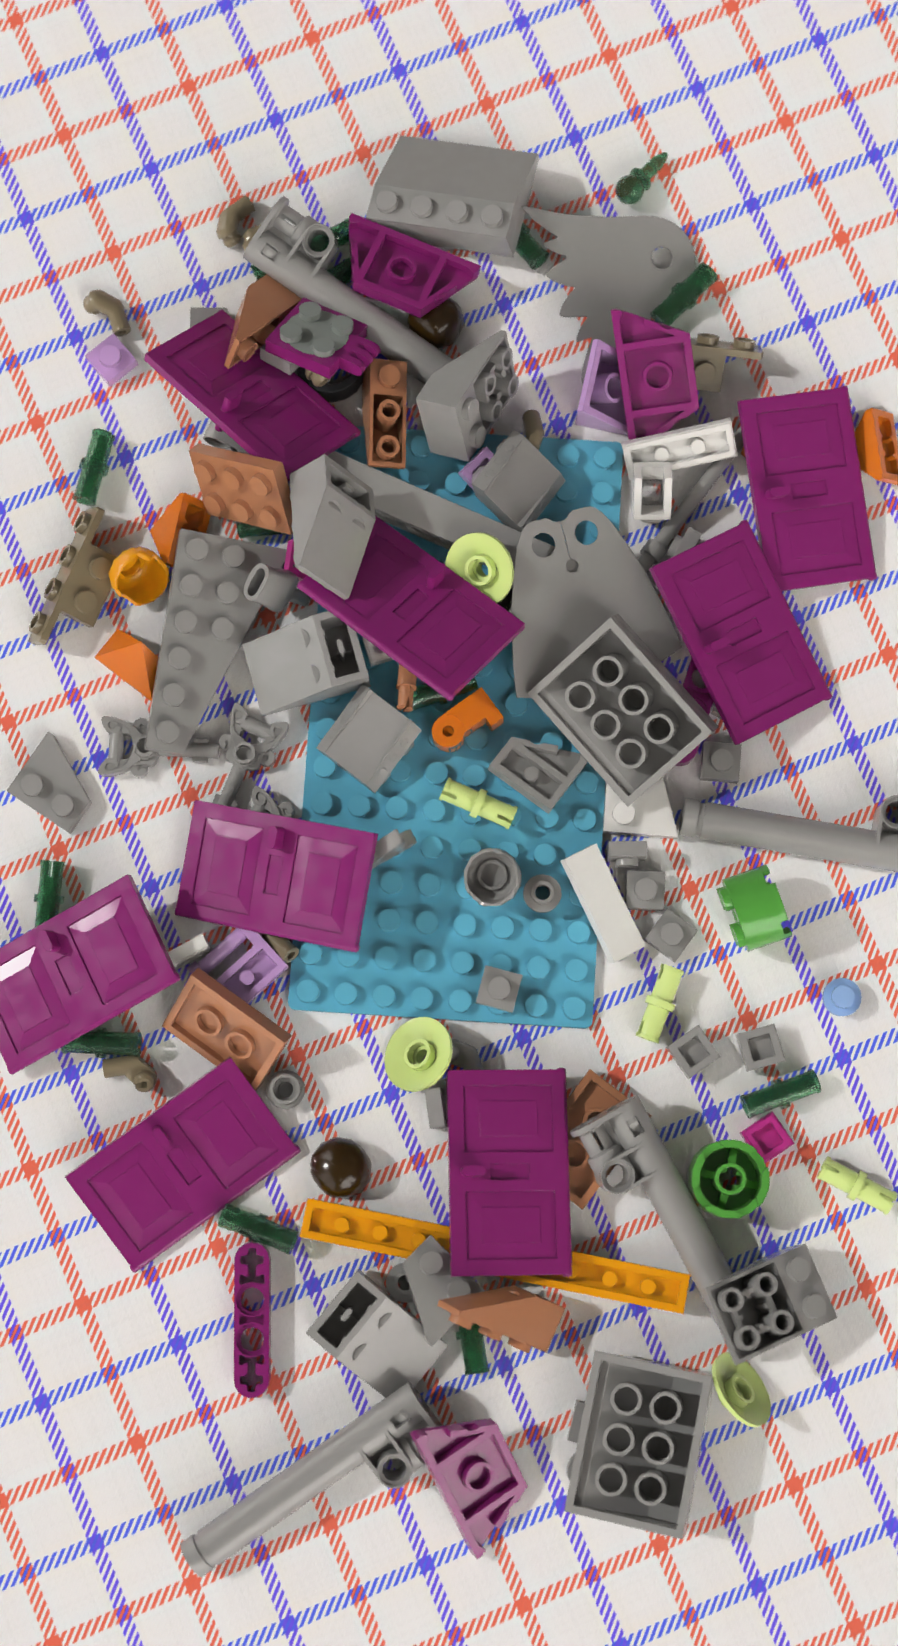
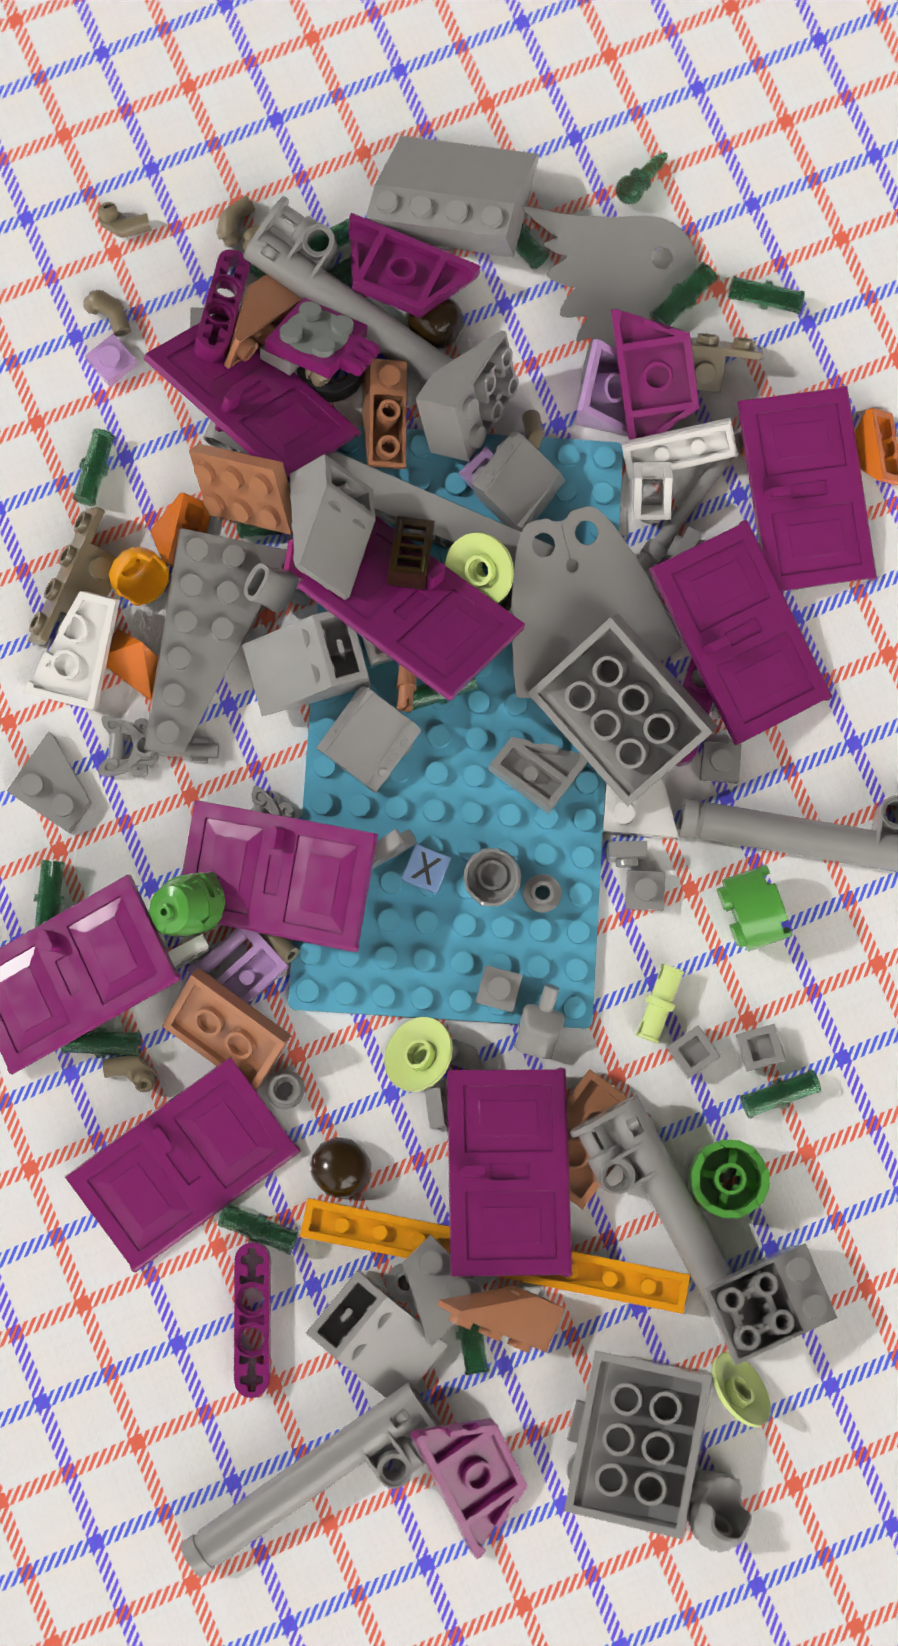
light grey piece [212,702,289,807] -> none
orange leg [432,687,504,752] -> none
yellowish green pin [439,777,518,829] -> none
white tile [560,843,646,963] -> none
light grey plate [644,908,698,962] -> none
dark pink tile [740,1111,795,1163] -> none
yellowish green pin [816,1156,898,1215] -> none
light blue plate [822,978,861,1016] -> none
none -> white wing [23,591,120,710]
none -> dark tan arm [98,202,152,238]
none -> bright green helmet [149,871,225,937]
none -> magenta beam [194,249,250,363]
none -> dark brown slope [387,516,435,590]
none -> light blue tile [401,844,451,895]
none -> light grey piece [514,984,565,1059]
none -> light grey hair [688,1470,752,1553]
none -> clear green pin [728,276,805,314]

